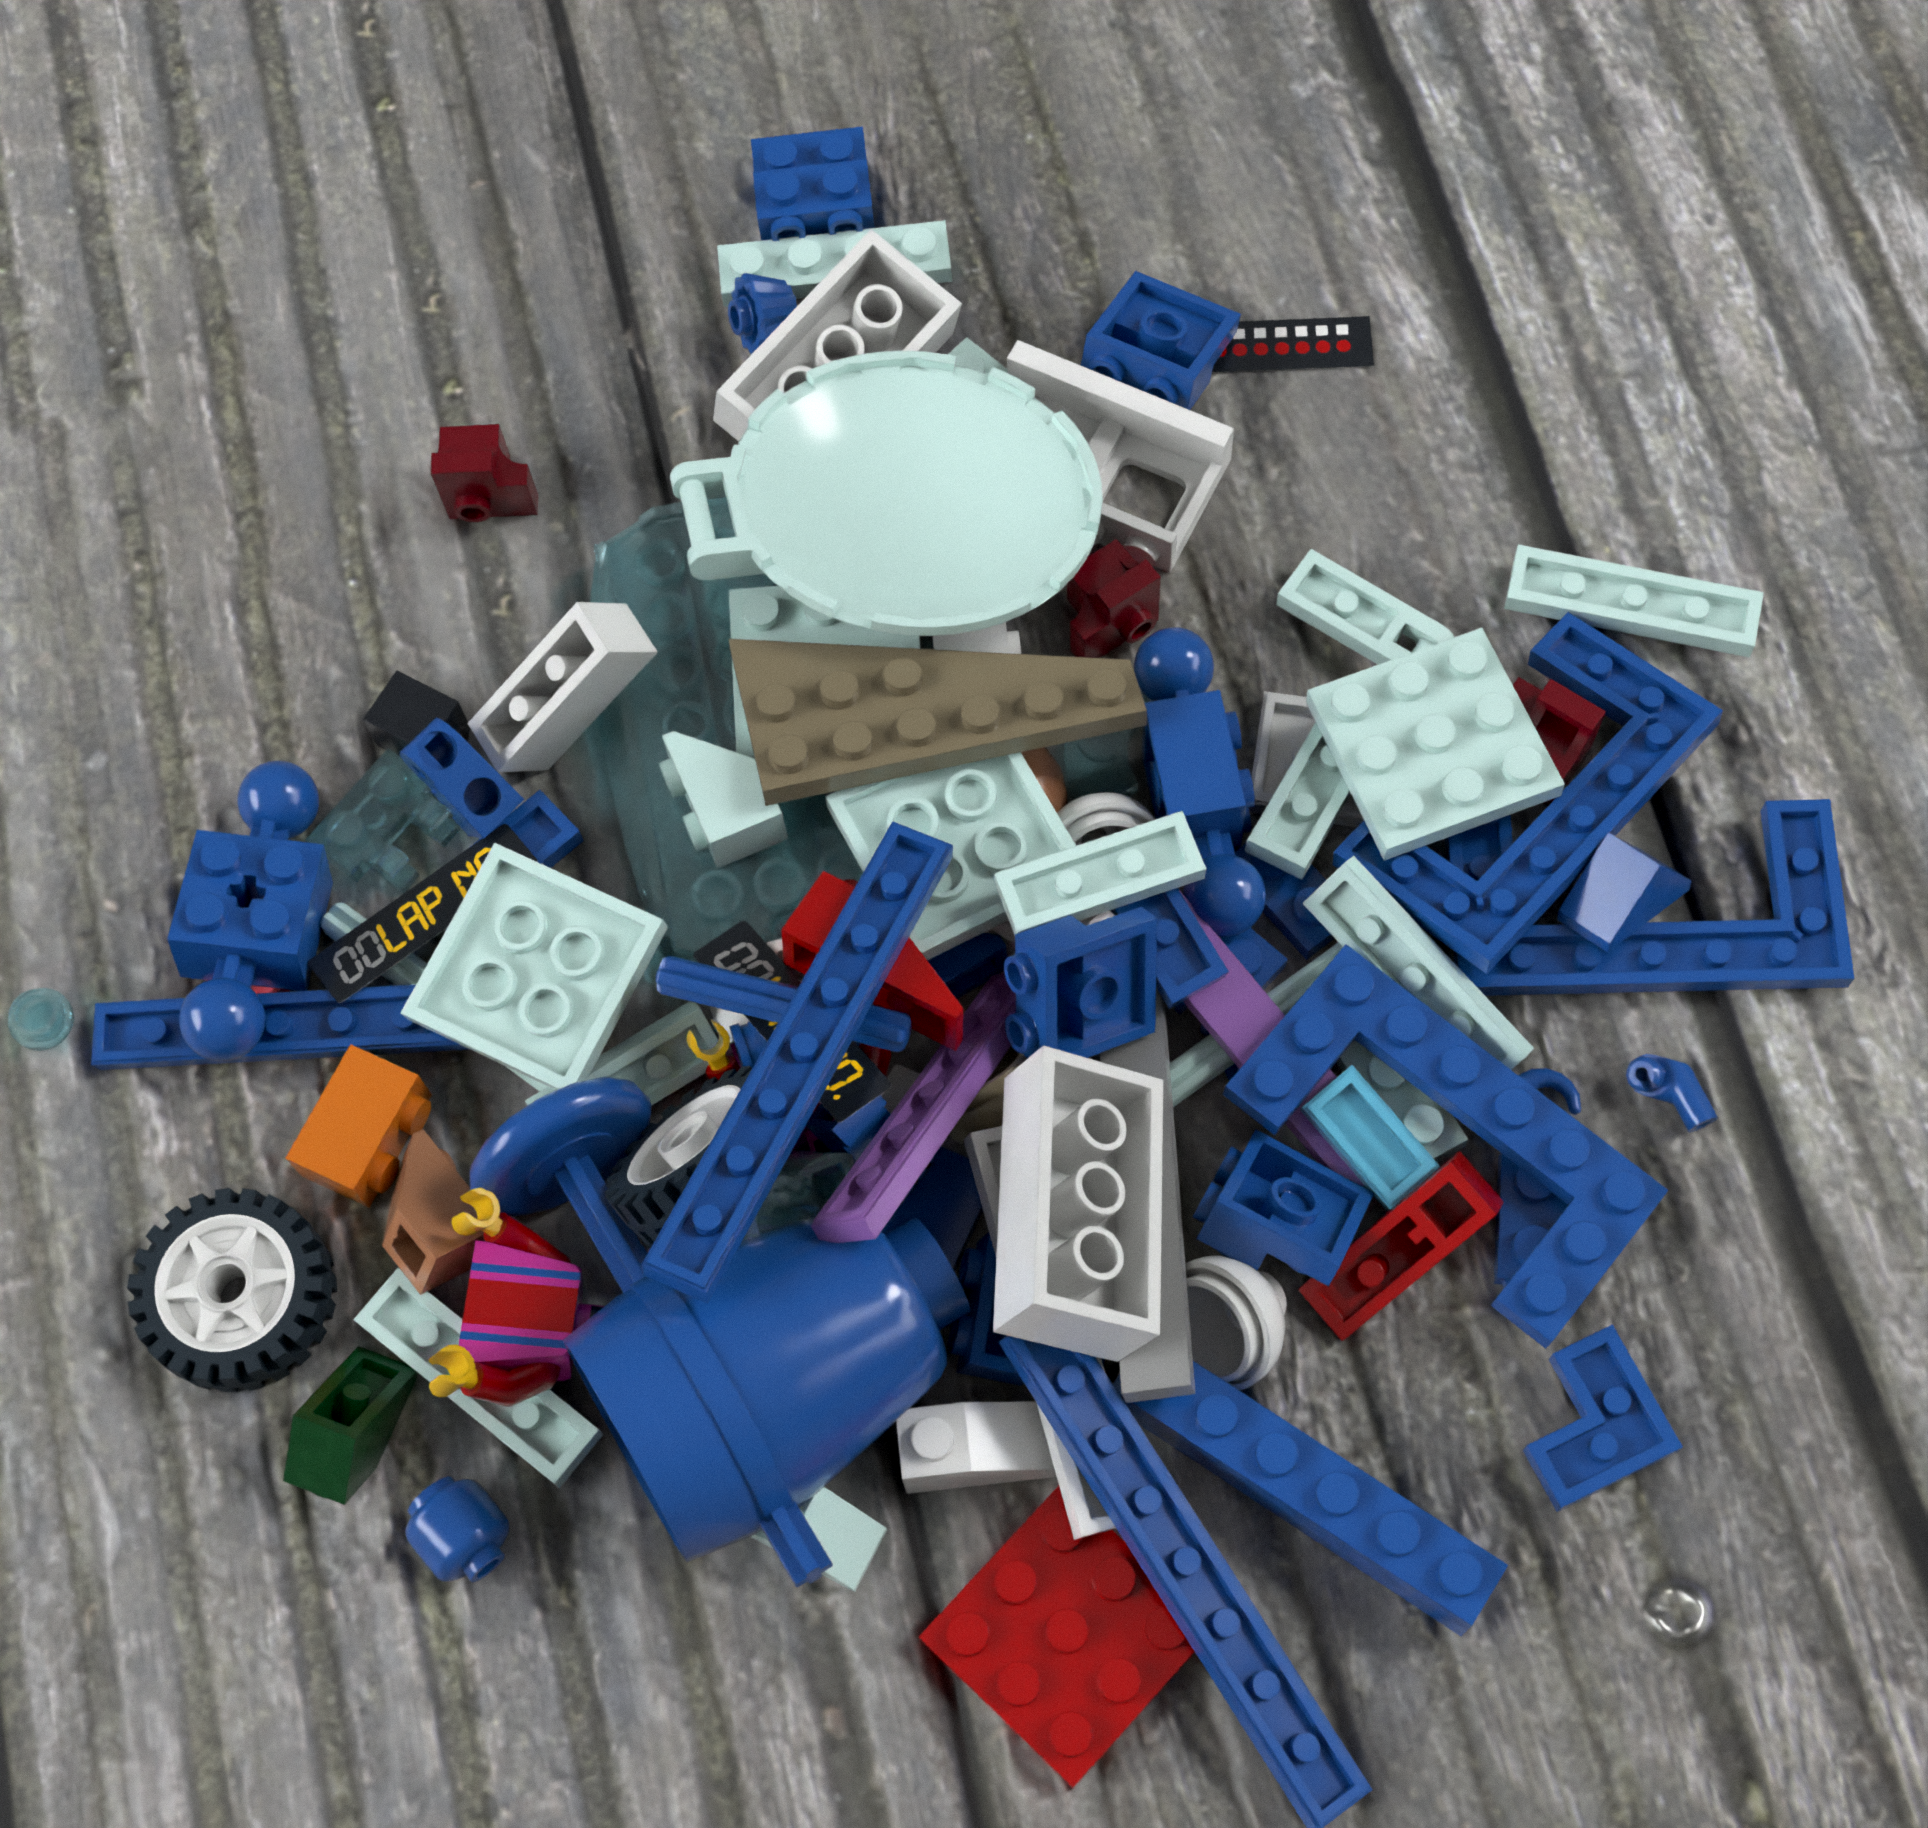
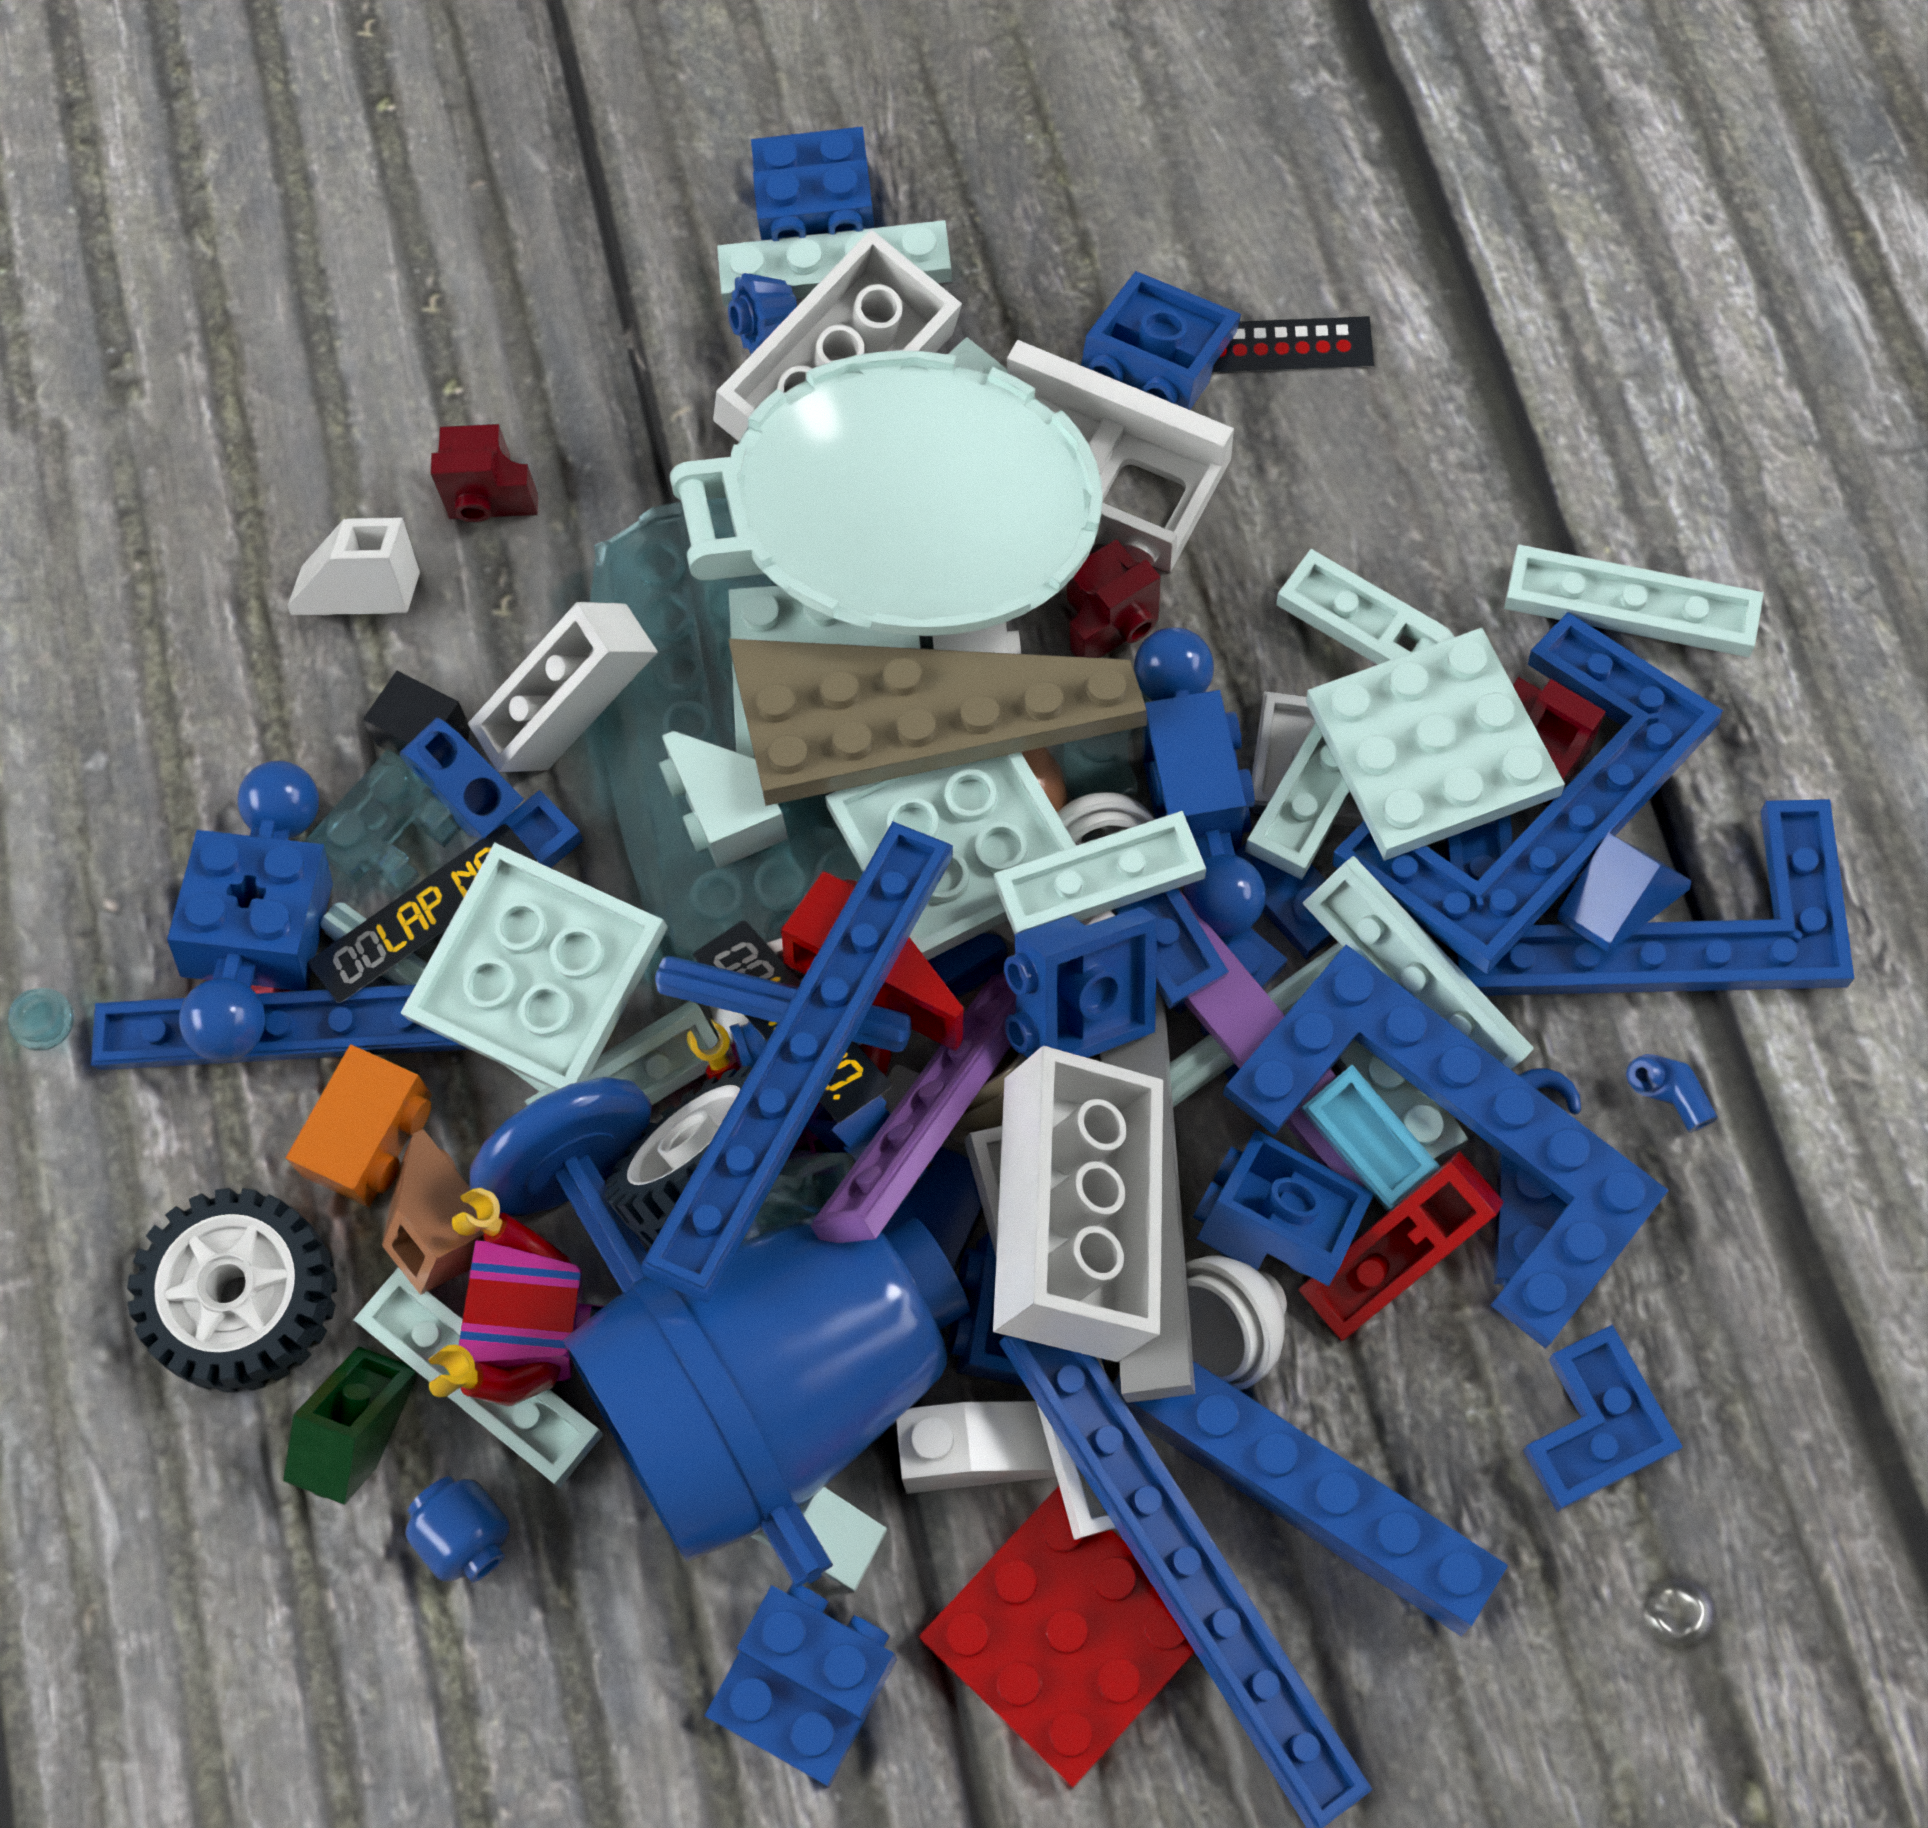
none -> white slope [288,518,420,615]
none -> blue plate [704,1582,898,1787]

